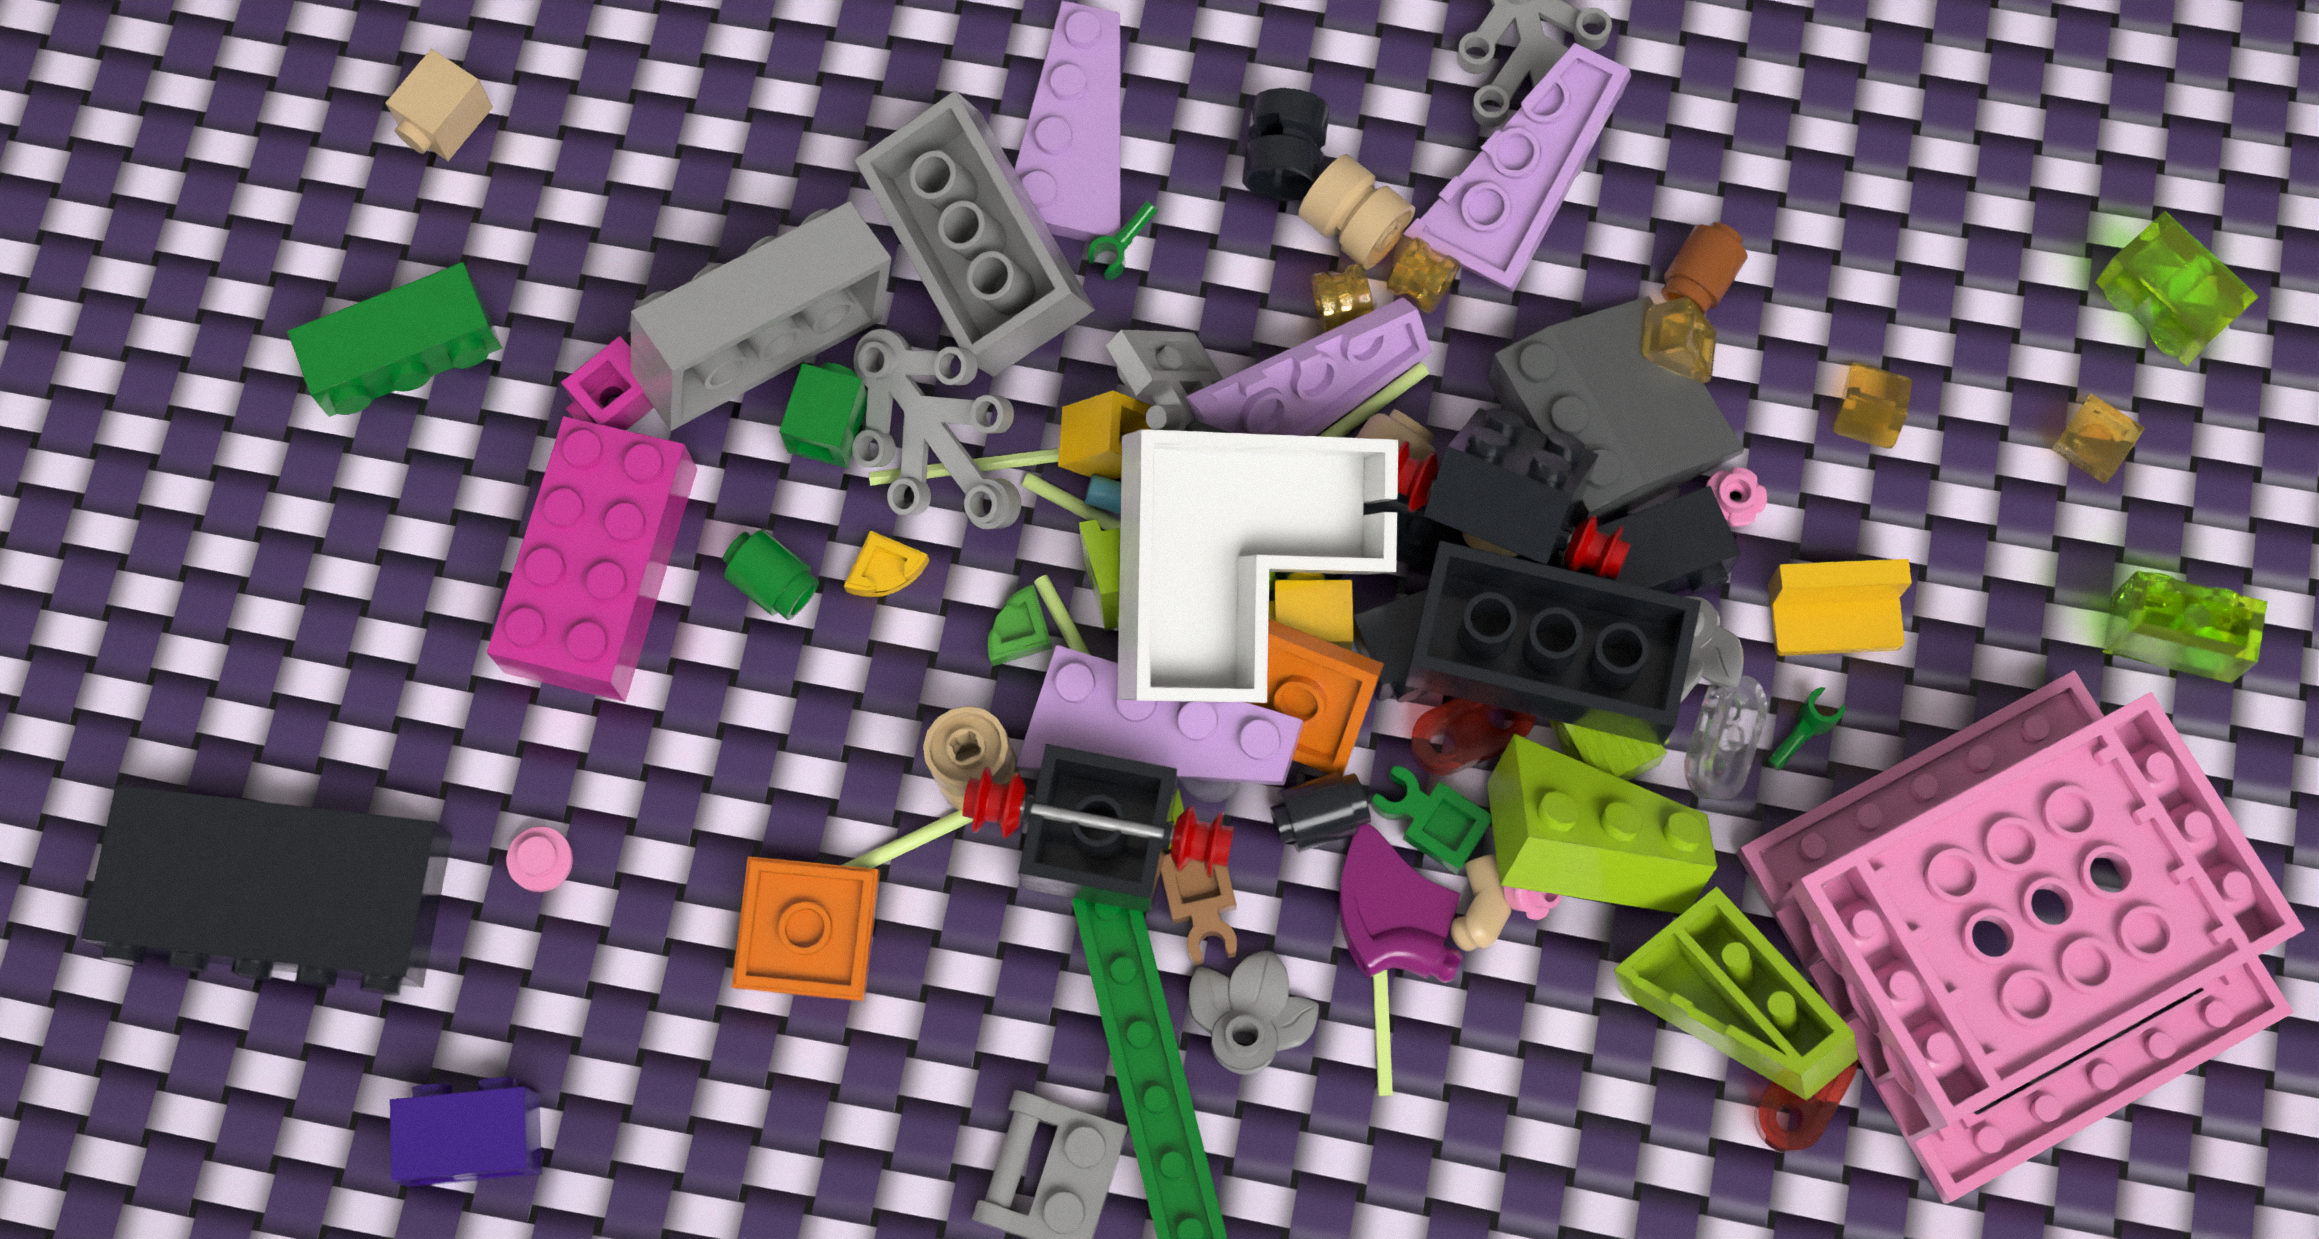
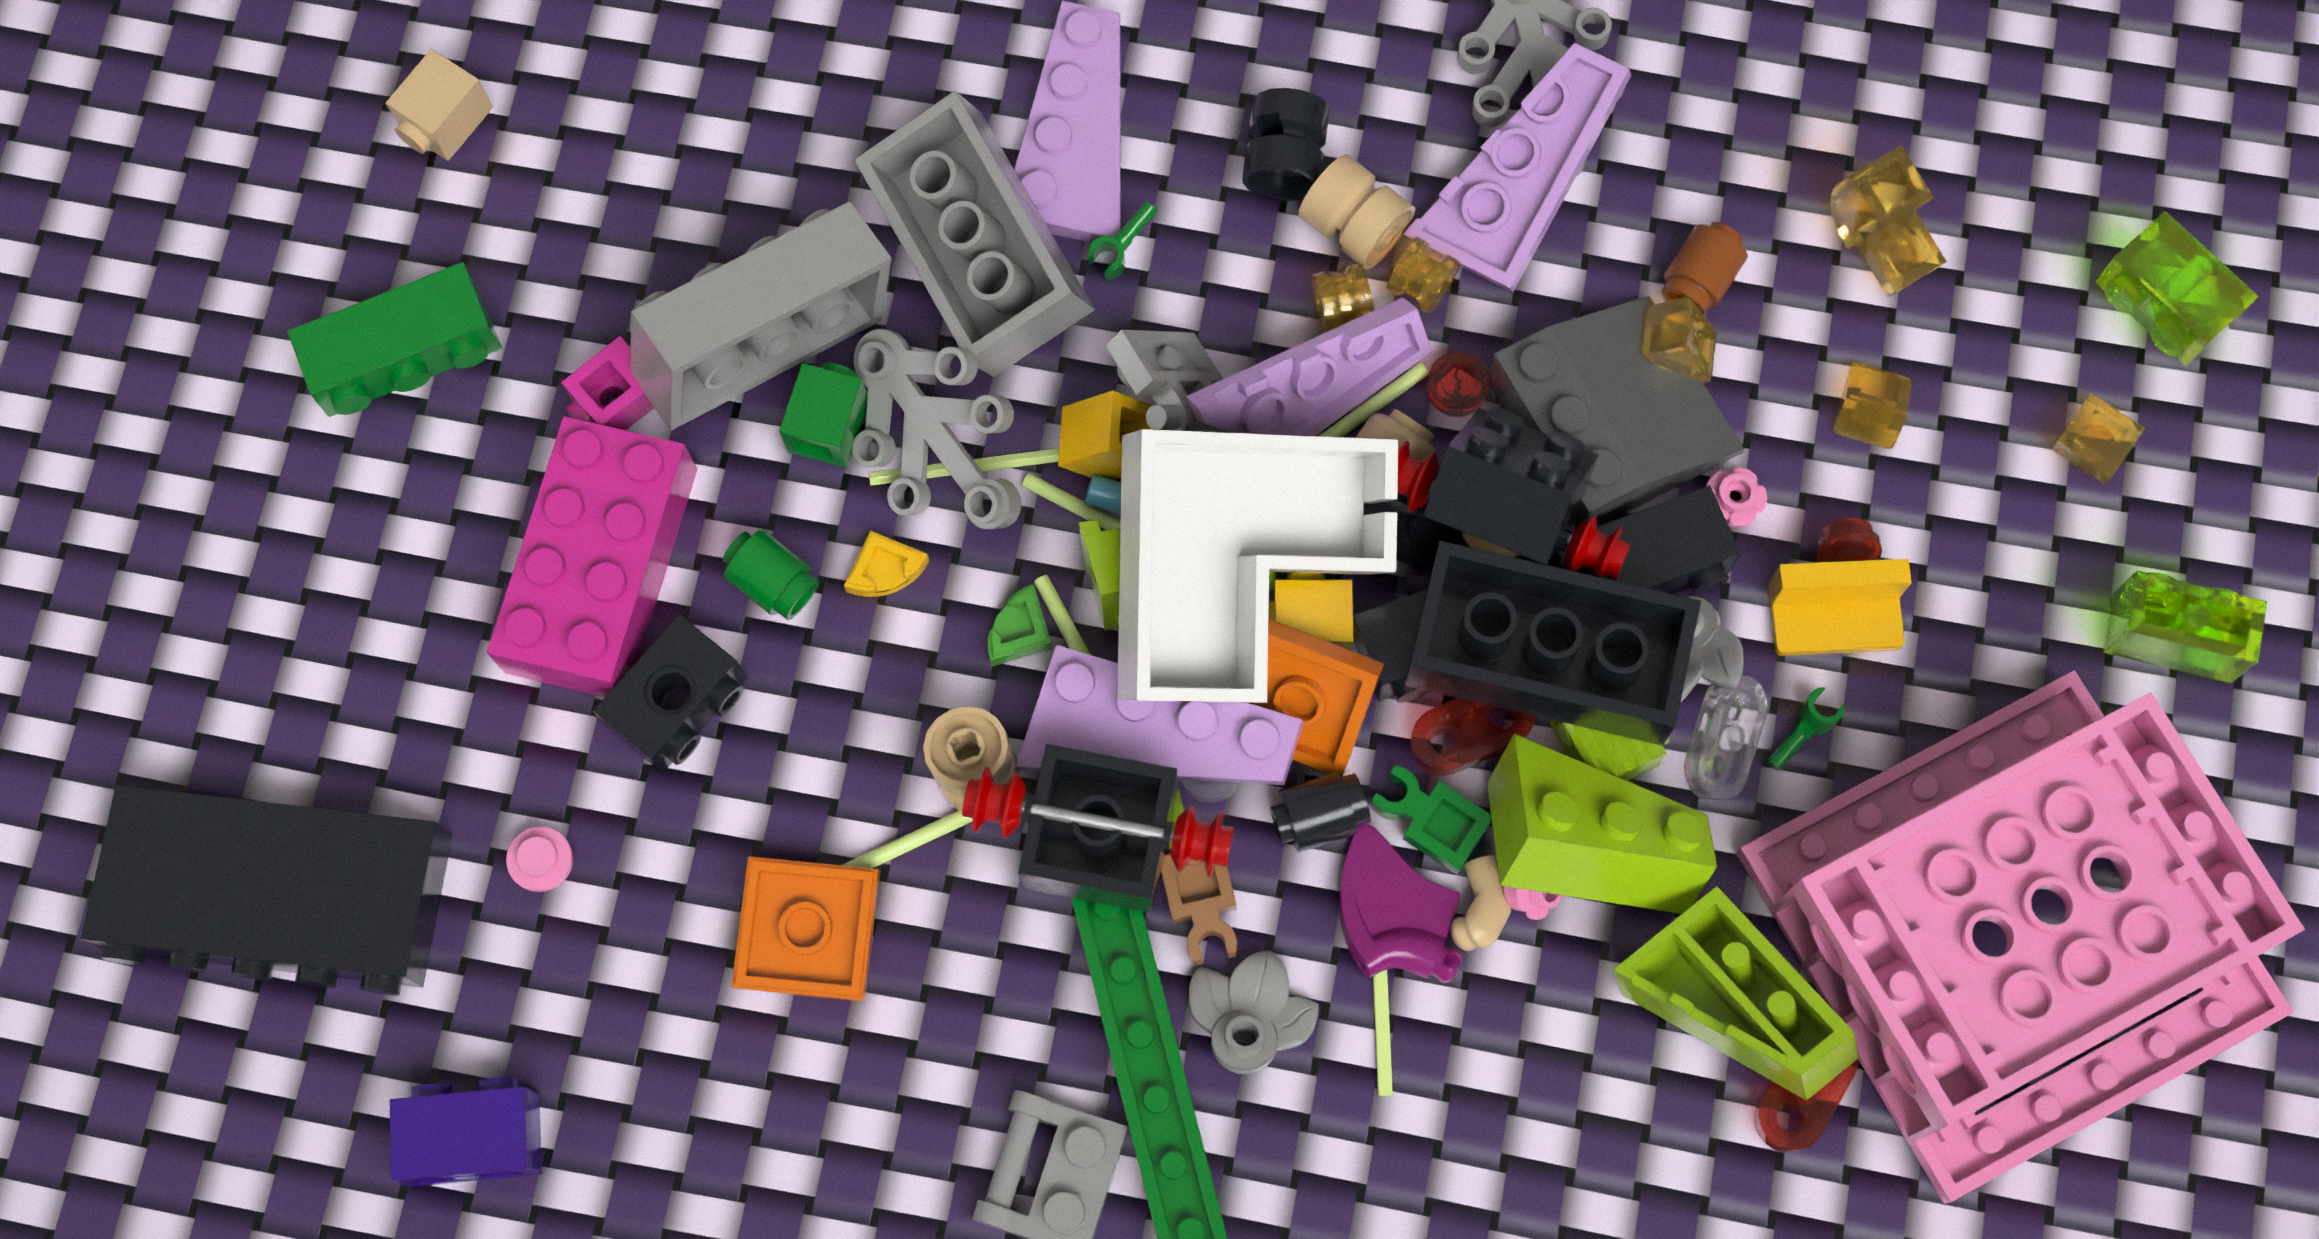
none -> black brick [593,614,747,774]
none -> clear red tile [1426,351,1490,417]
none -> clear red plate [1816,517,1882,563]
none -> clear yellow brick [1831,145,1947,297]

